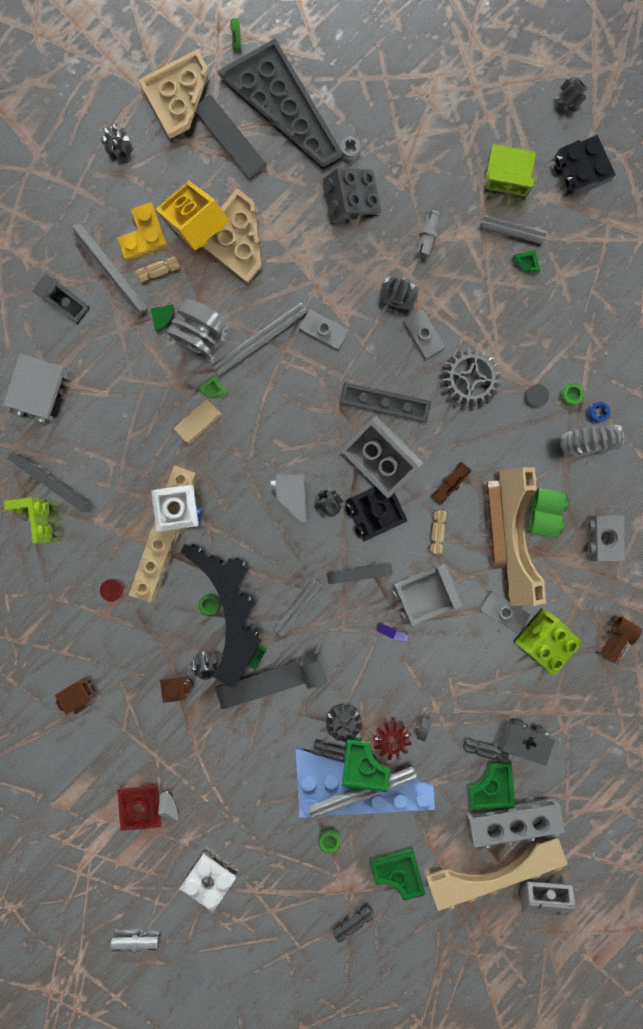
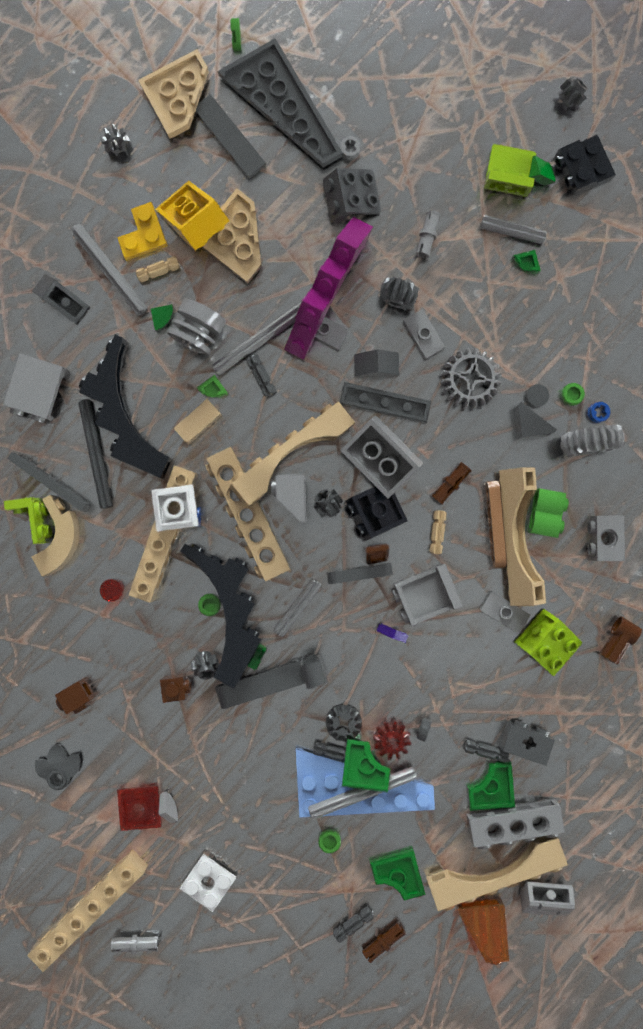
none -> tan brick [27,849,148,972]
none -> tan arch [32,495,80,577]
none -> dark grey plate [35,744,81,790]
none -> dark grey axle [78,399,113,509]
none -> black arch [79,334,173,479]
none -> tan brick [205,447,291,582]
none -> tan arch [230,402,355,509]
none -> dark grey axle [246,354,276,397]
none -> magenta arch [284,216,373,360]
none -> dark grey slope [354,349,399,377]
none -> reddish brown pin [362,921,406,963]
none -> reddish brown slope [363,543,389,564]
none -> clear orange slope [456,897,509,965]
none -> dark grey slope [514,402,557,439]
none -> green slope [529,156,556,186]

